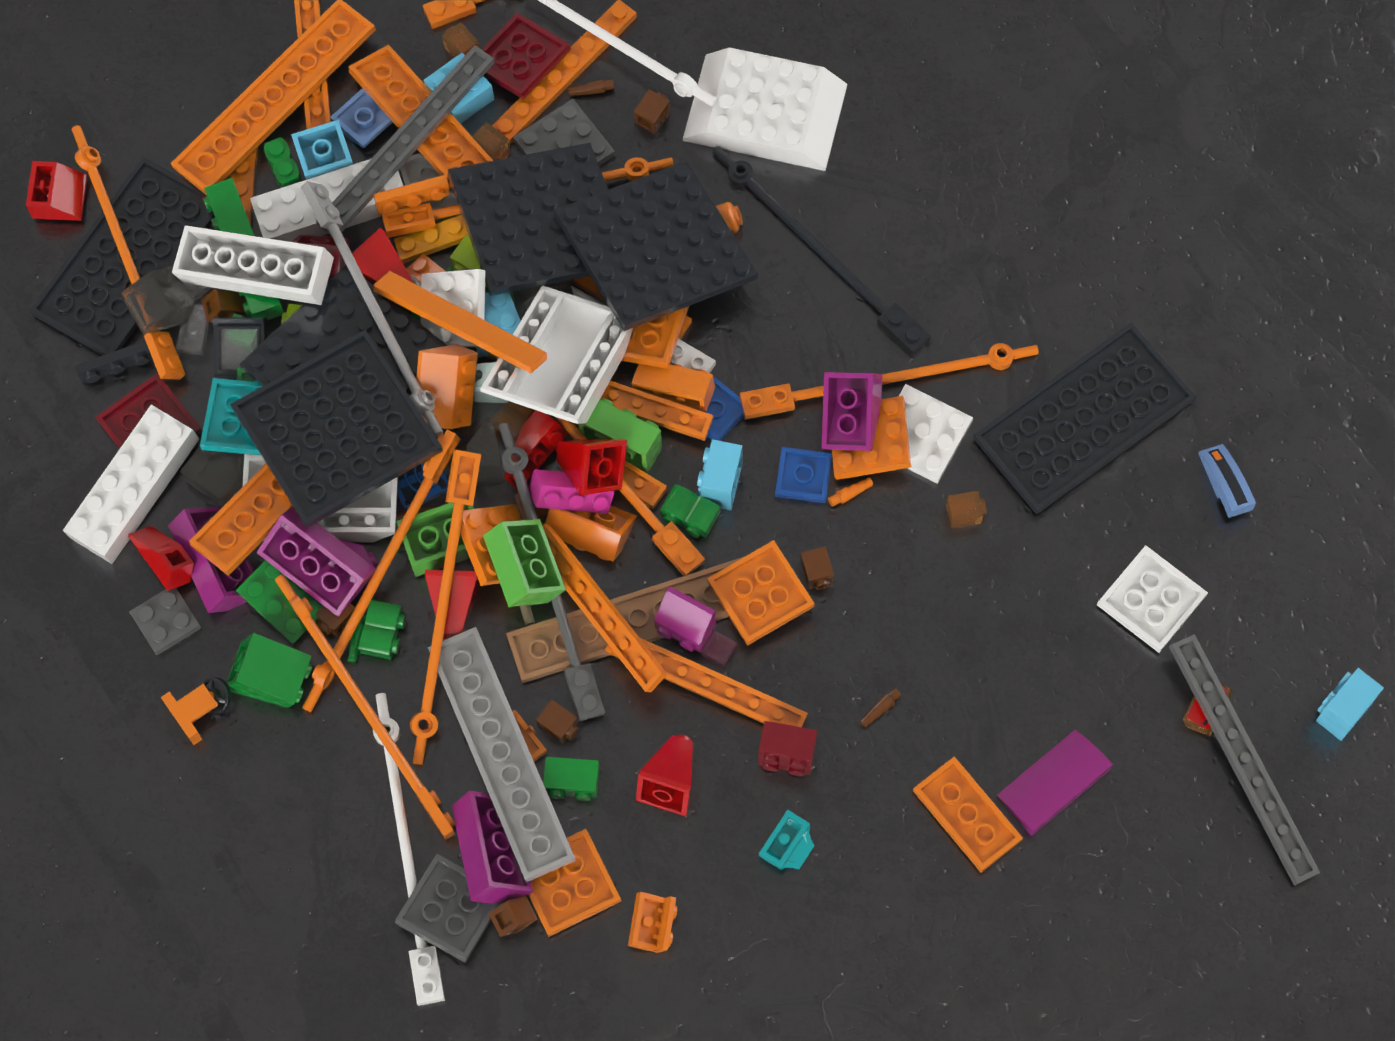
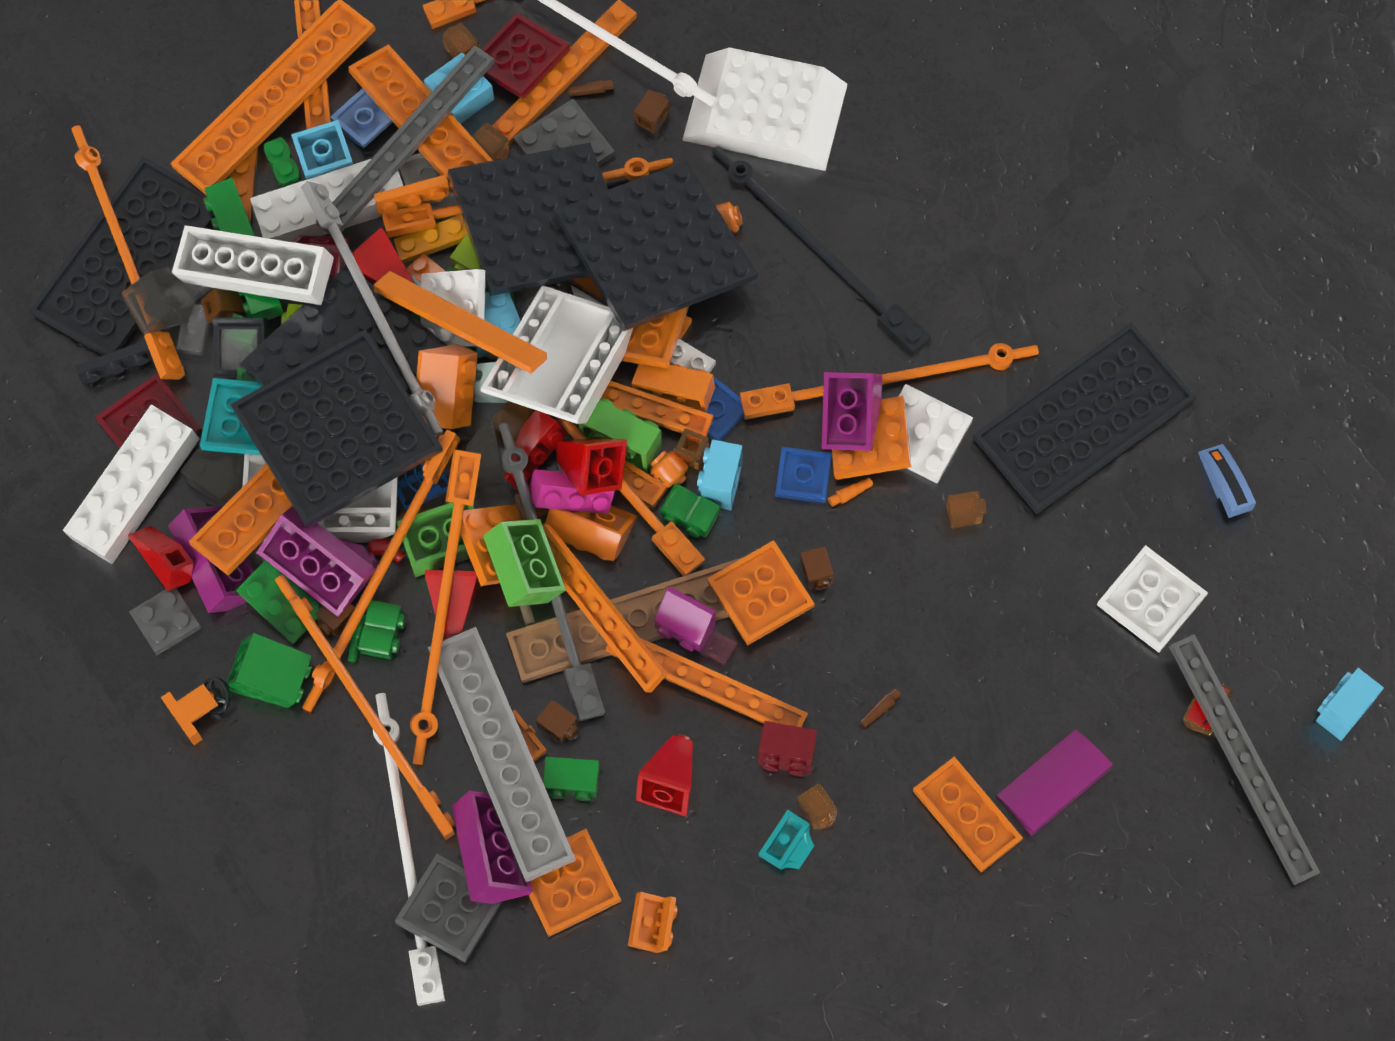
red slope [26,161,88,221] -> none
reddish brown brick [488,896,538,937] -> none
none -> red arm [367,538,406,563]
none -> orange head [651,450,688,488]
none -> clear orange brick [675,428,709,470]
none -> clear orange brick [797,783,837,830]

